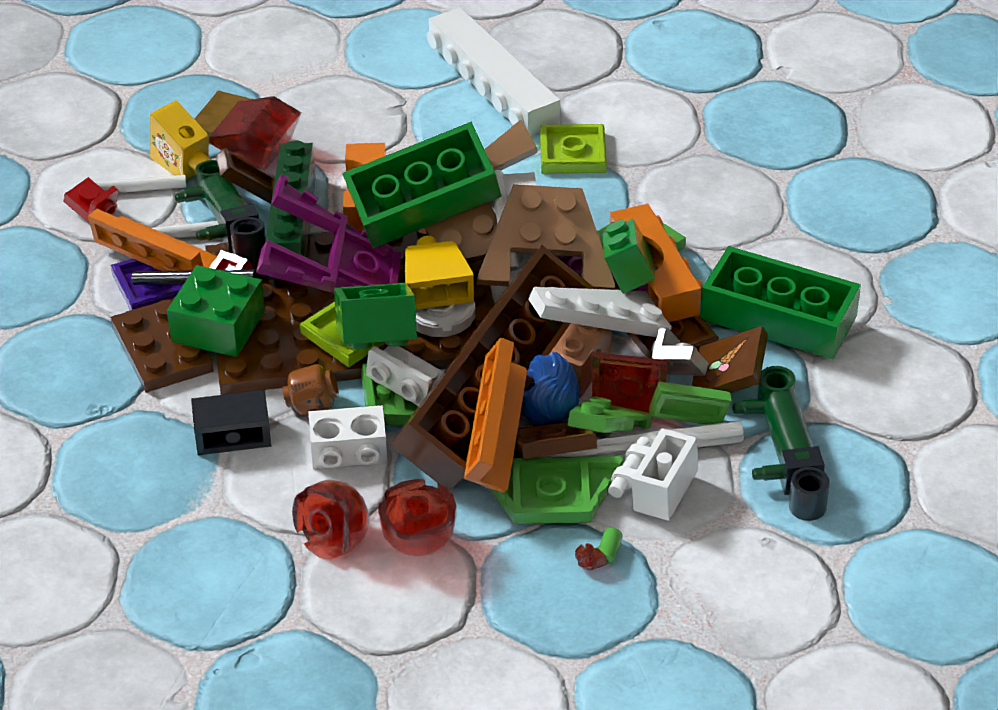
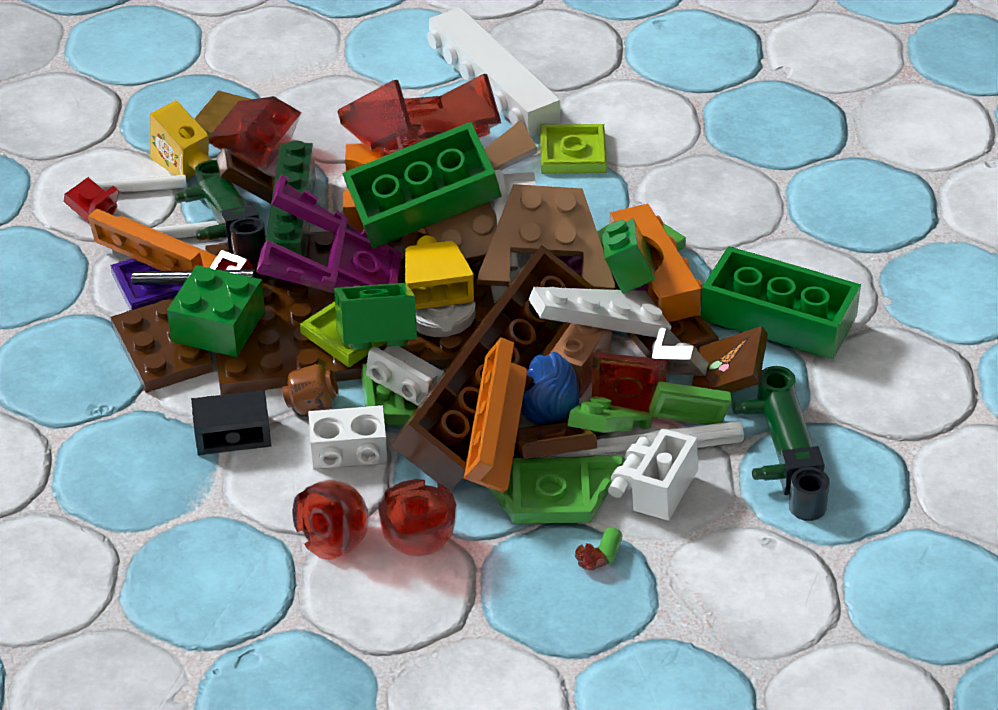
none -> clear red windscreen [337,74,502,156]

